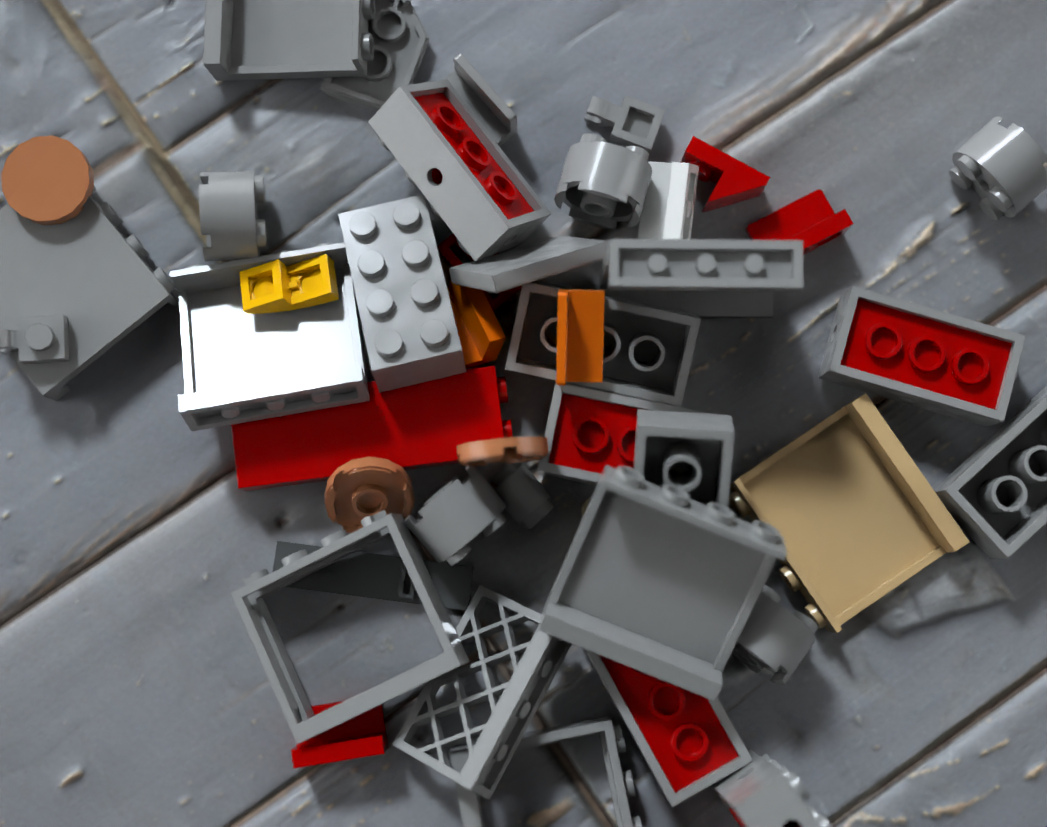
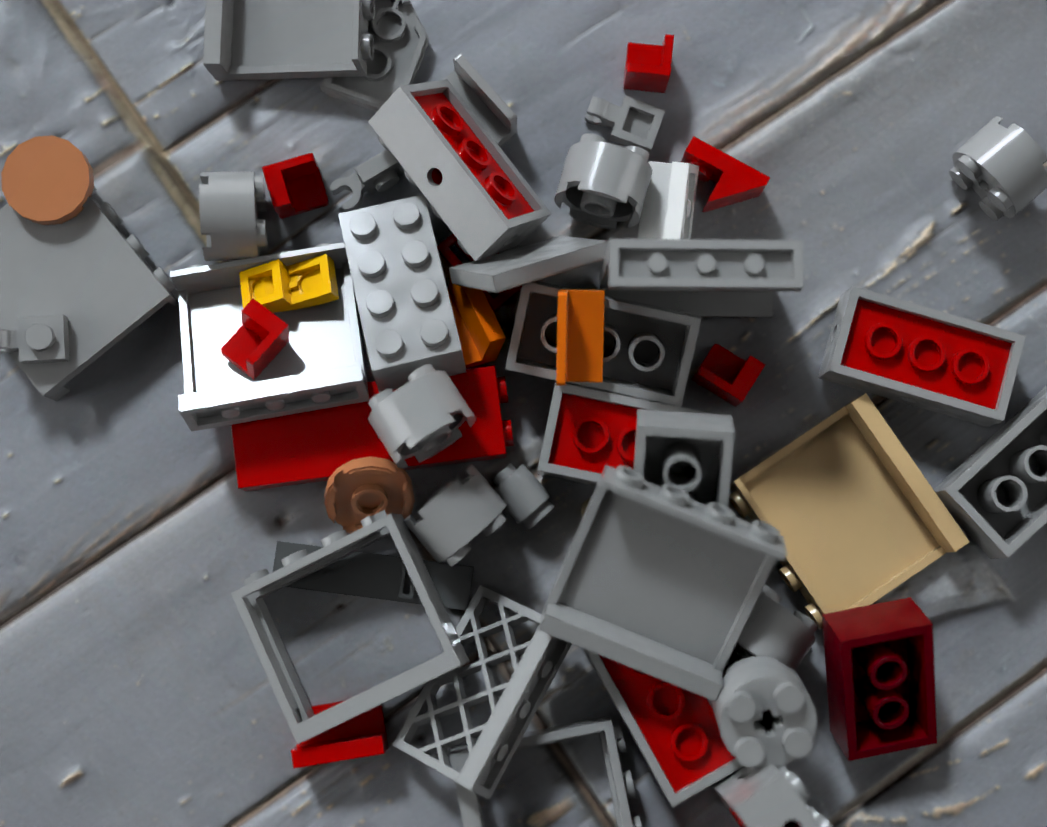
nougat tile [456,436,549,466] -> none
red panel [746,189,853,255] -> none
none -> red panel [221,298,289,380]
none -> red panel [262,153,329,219]
none -> light grey plate [330,149,404,212]
none -> light grey brick [368,364,476,468]
none -> red panel [623,34,674,93]
none -> red panel [692,344,766,407]
none -> light grey brick [712,656,817,768]
none -> dark red brick [822,597,937,761]

